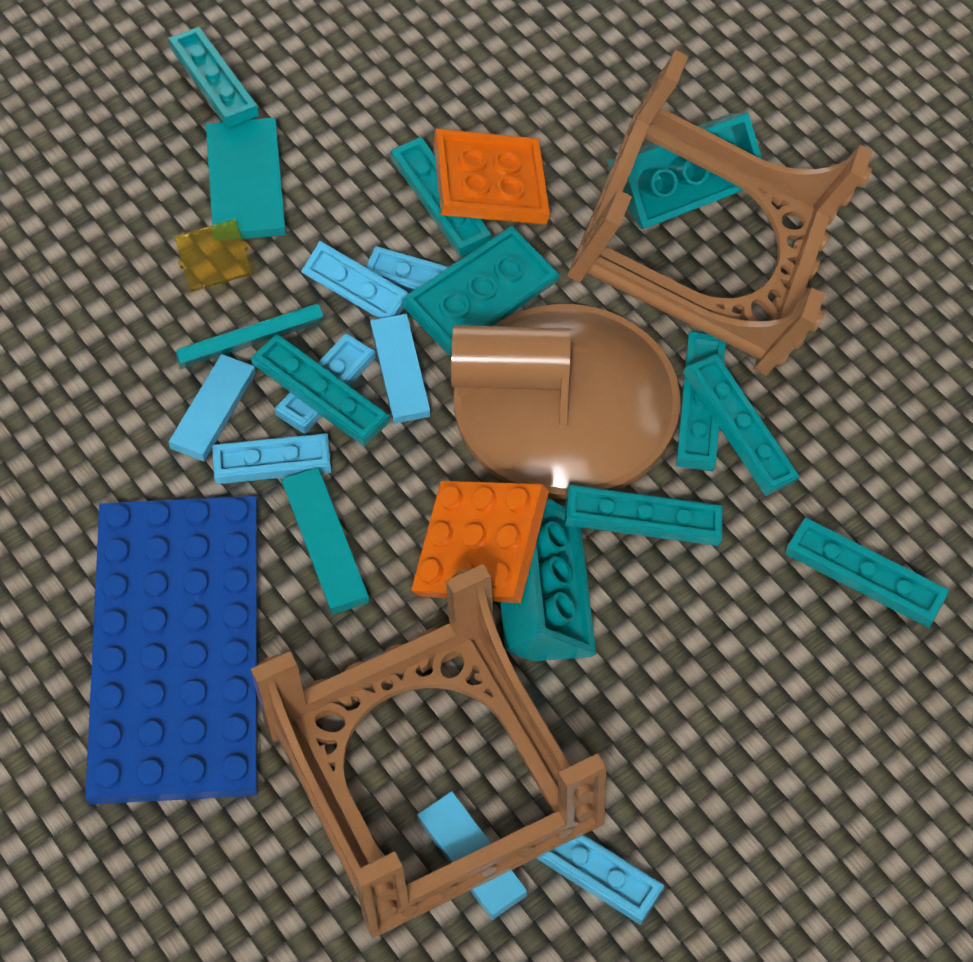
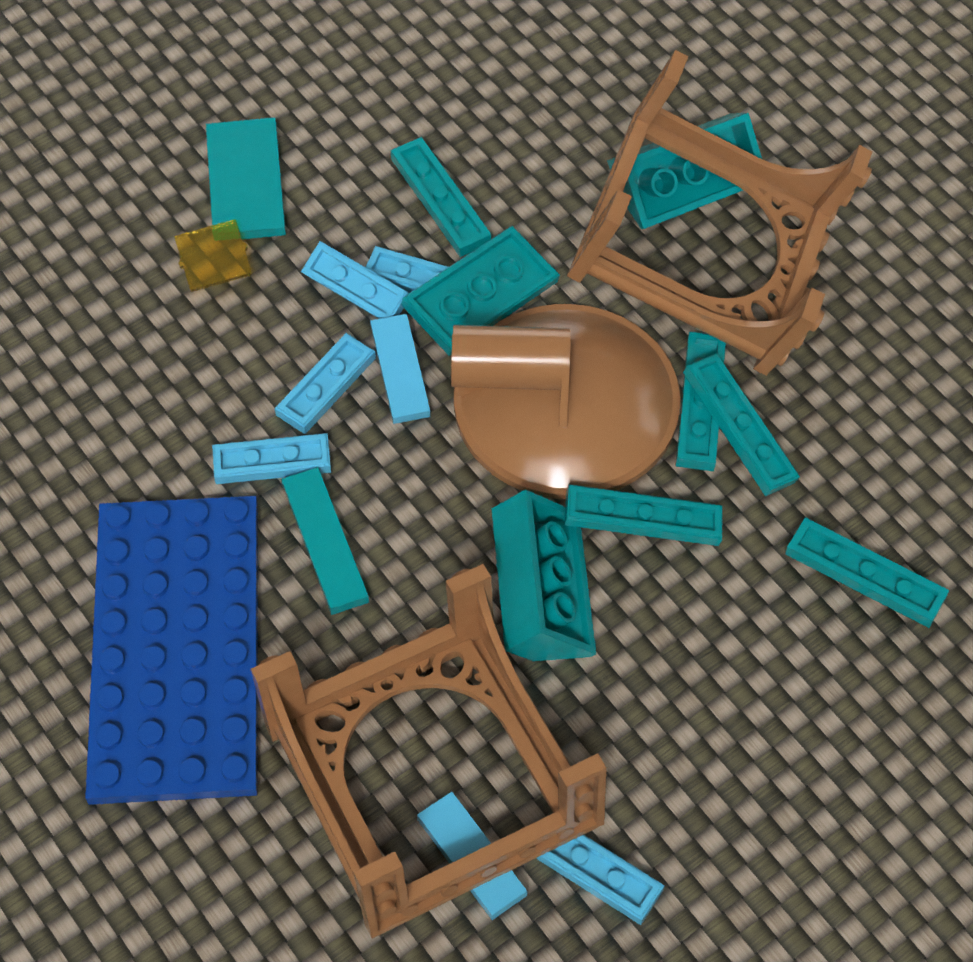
teal plate [168,27,259,128] -> none
medium azure tile [169,354,256,462] -> none
teal tile [175,304,323,369] -> none
teal tile [251,334,390,447] -> none
orange plate [411,481,549,603] -> none
orange plate [433,129,550,225] -> none

